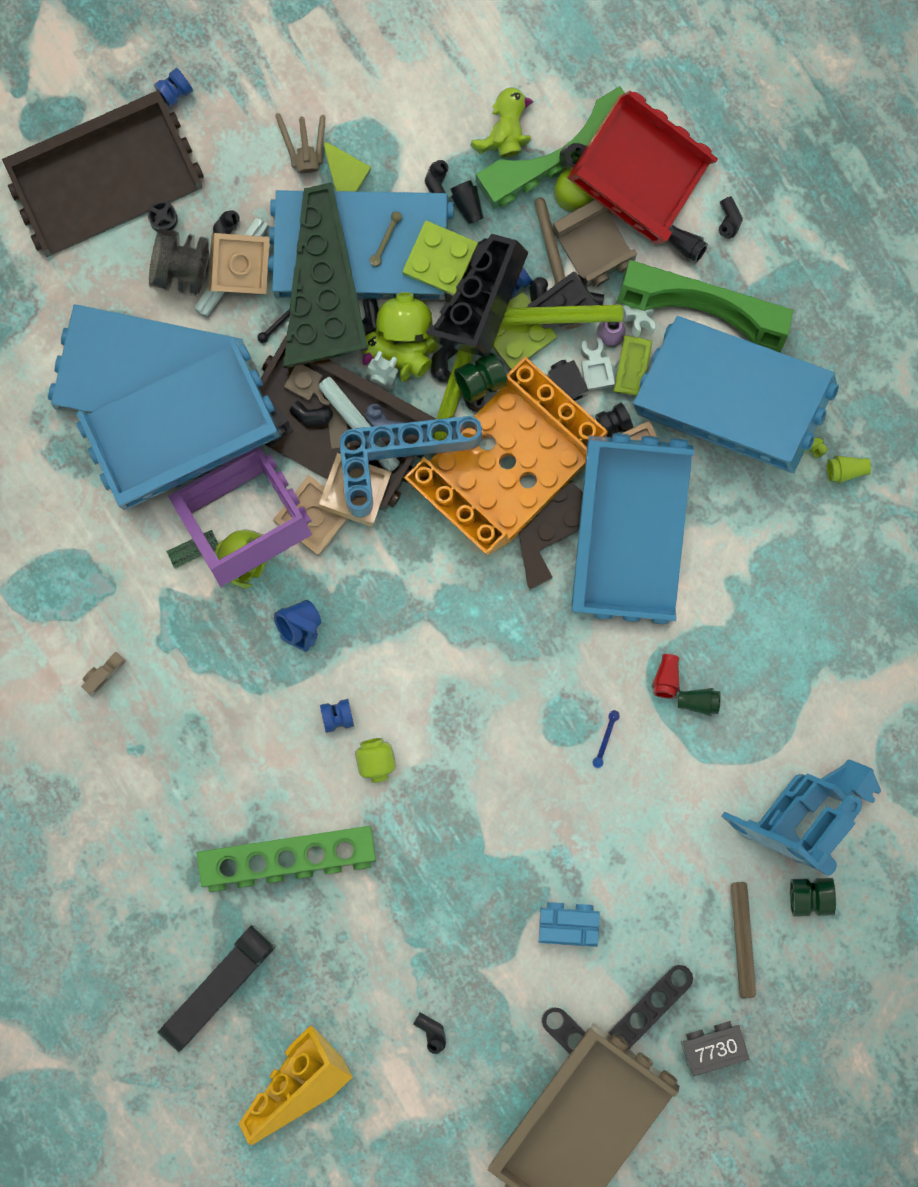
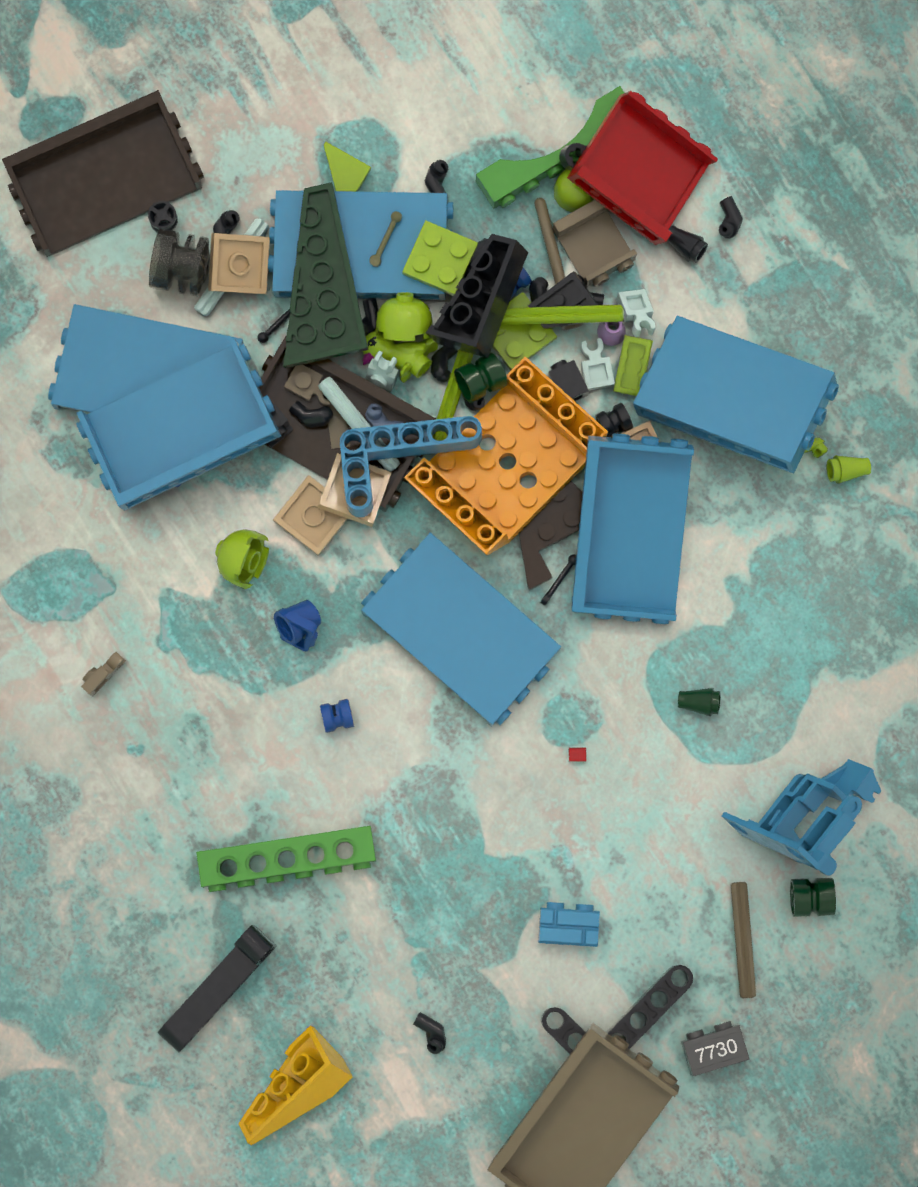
blue wheel [154,68,193,108] -> none
clear green piece [166,530,218,569] -> none
medium lavender window [168,447,312,587] -> none
dark tan plant [276,113,325,173] -> none
lime head [355,738,396,783] -> none
black cone [450,180,484,225] -> none
lime animal [470,87,534,158] -> none
clear blue hinge [592,710,620,768] -> none
bright green arch [616,260,794,353] -> none
red cone [651,654,680,699] -> none
none -> dark azure panel [361,532,561,727]
none -> black hinge [540,554,576,605]
none -> red piece [568,747,586,762]

